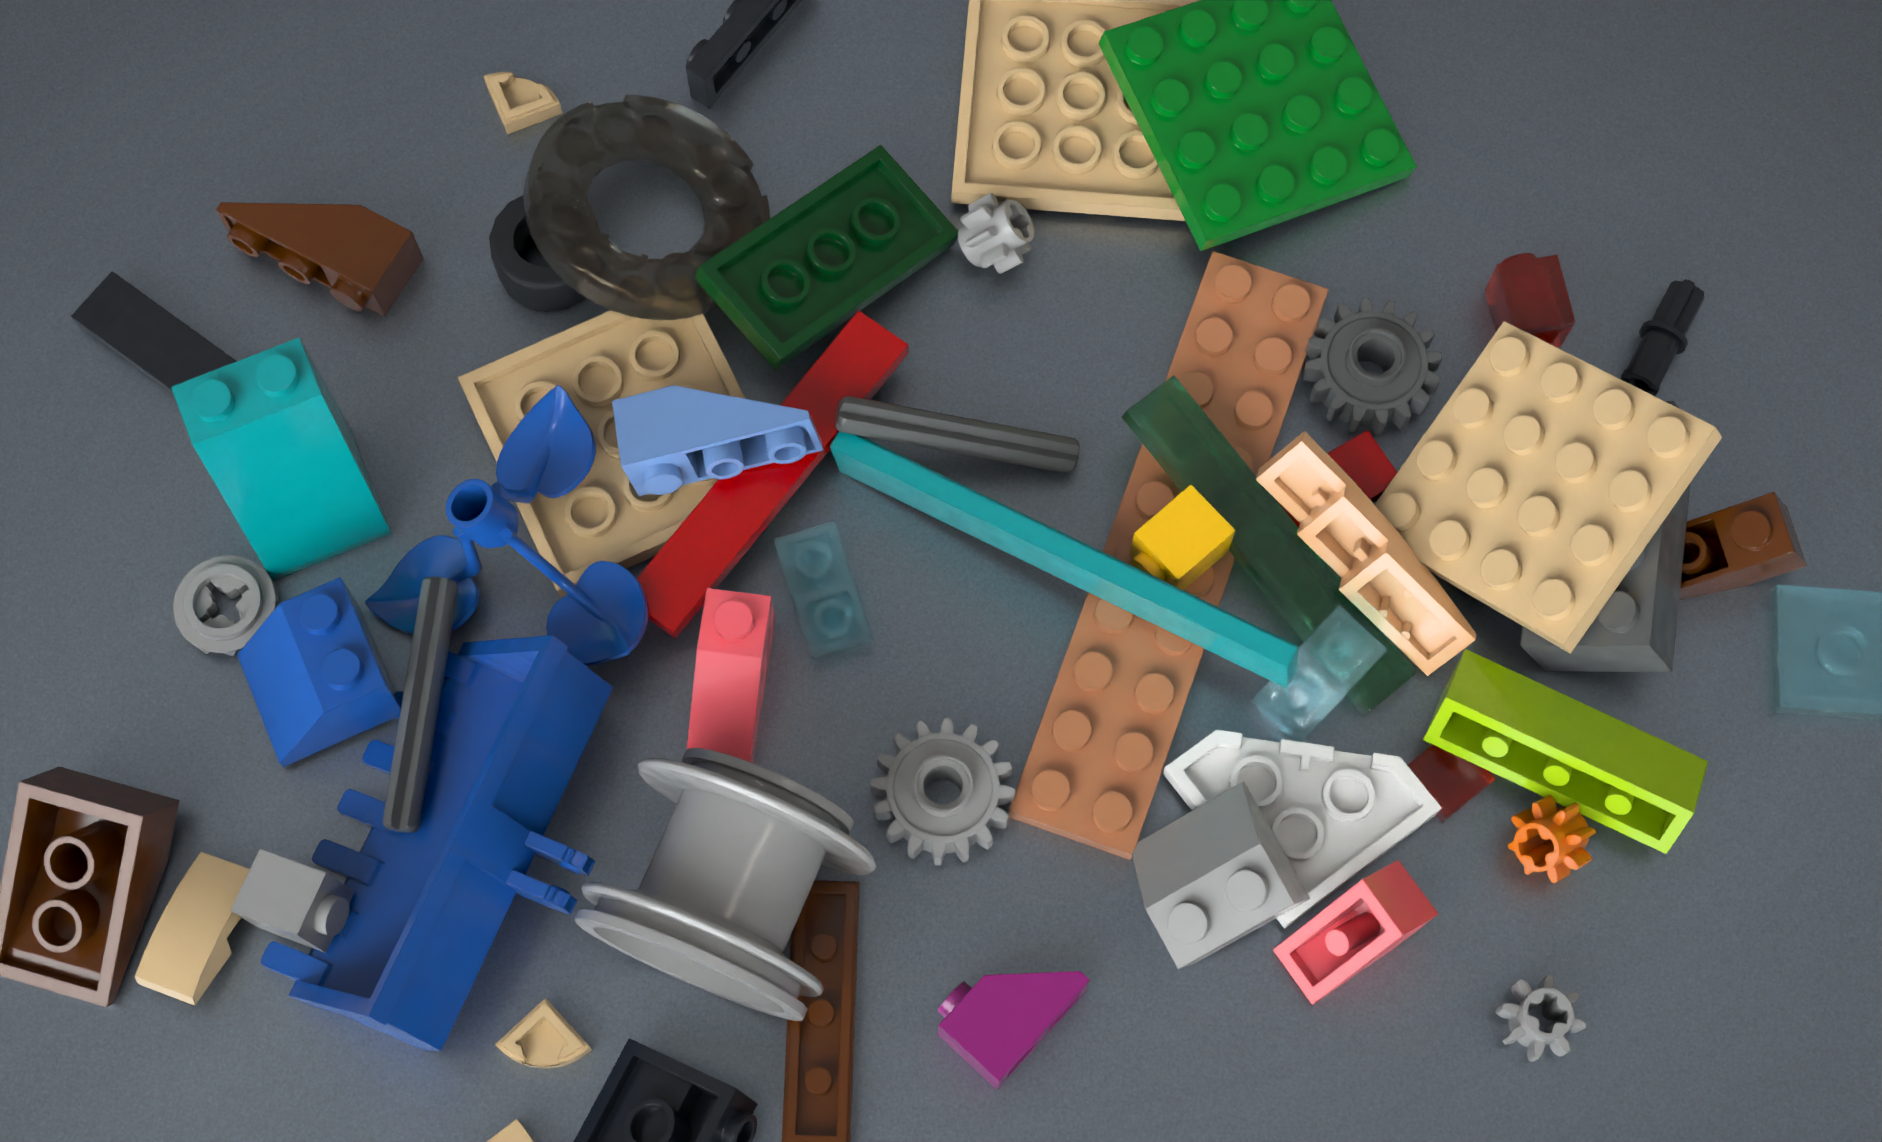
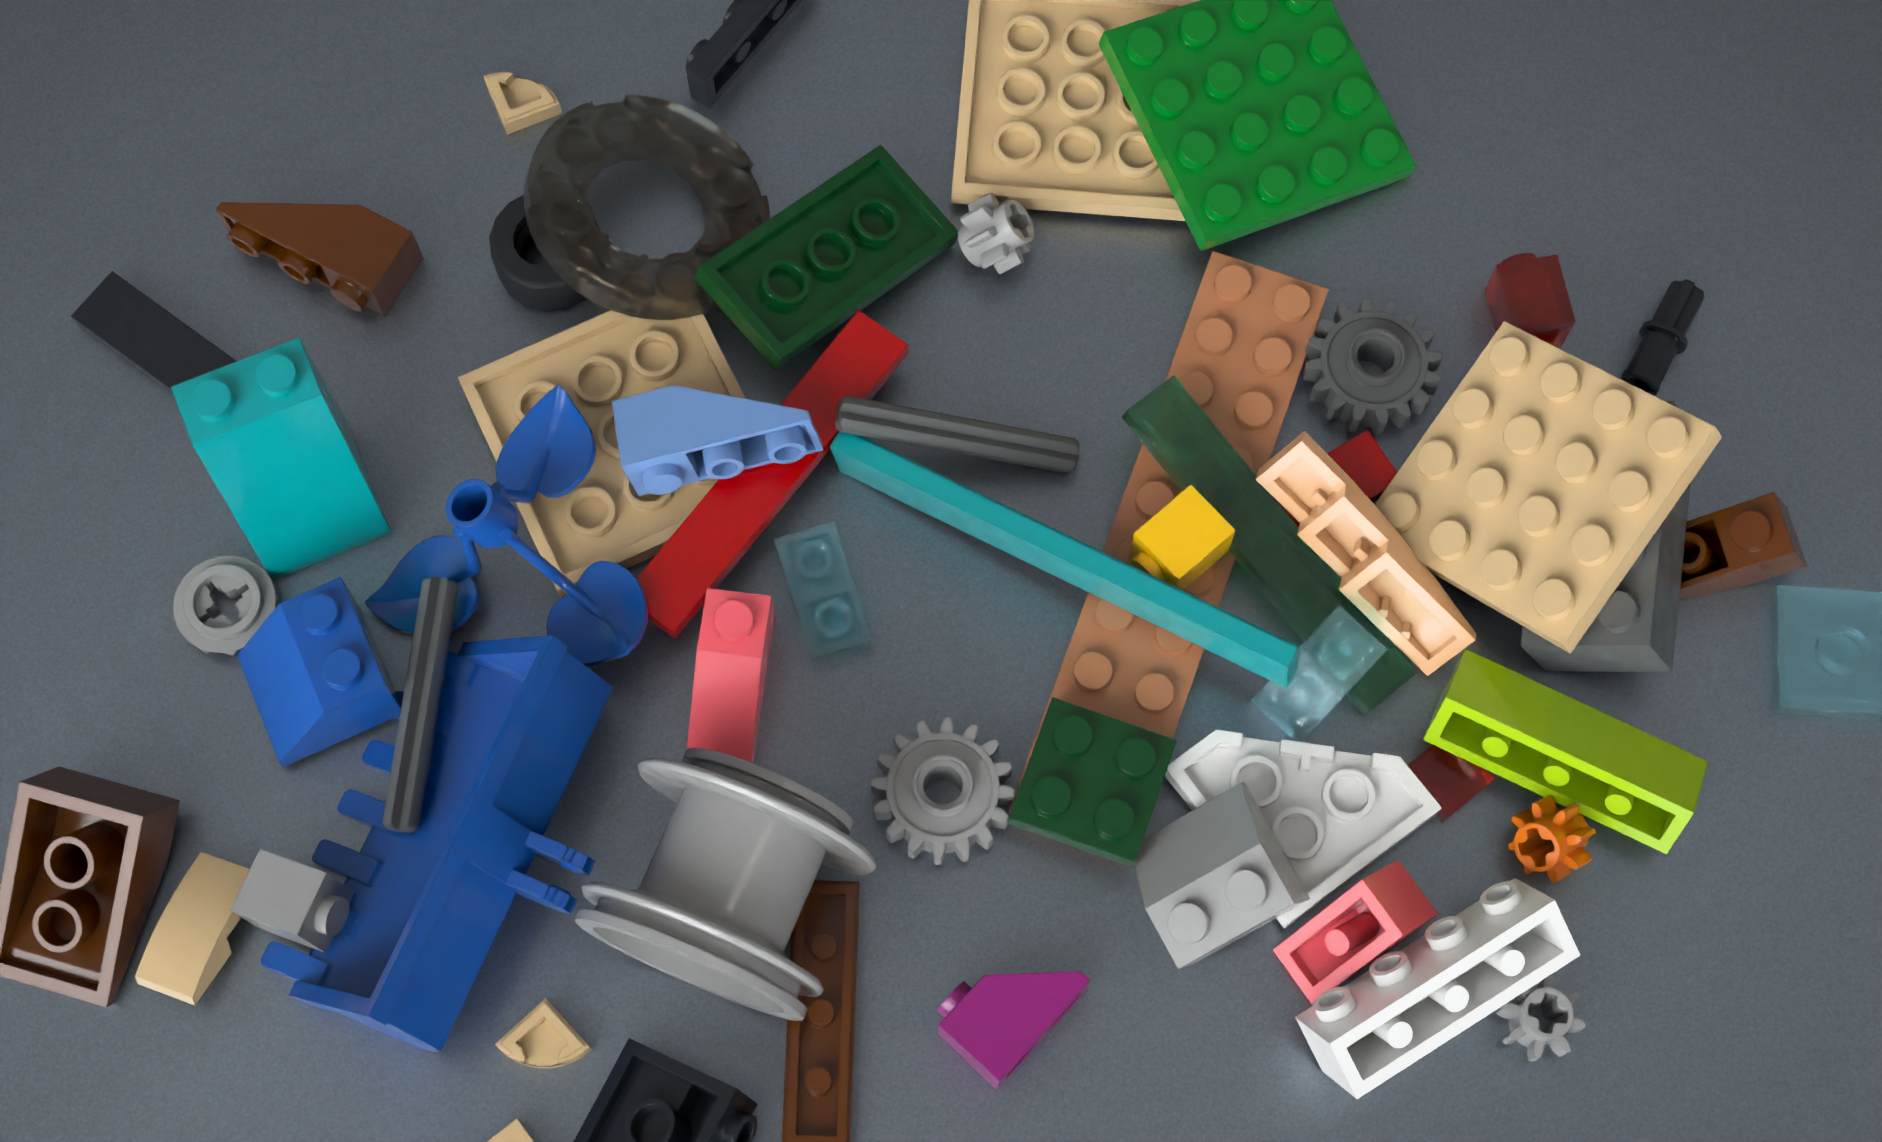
none -> dark green plate [1008,697,1177,868]
none -> white brick [1295,878,1580,1099]

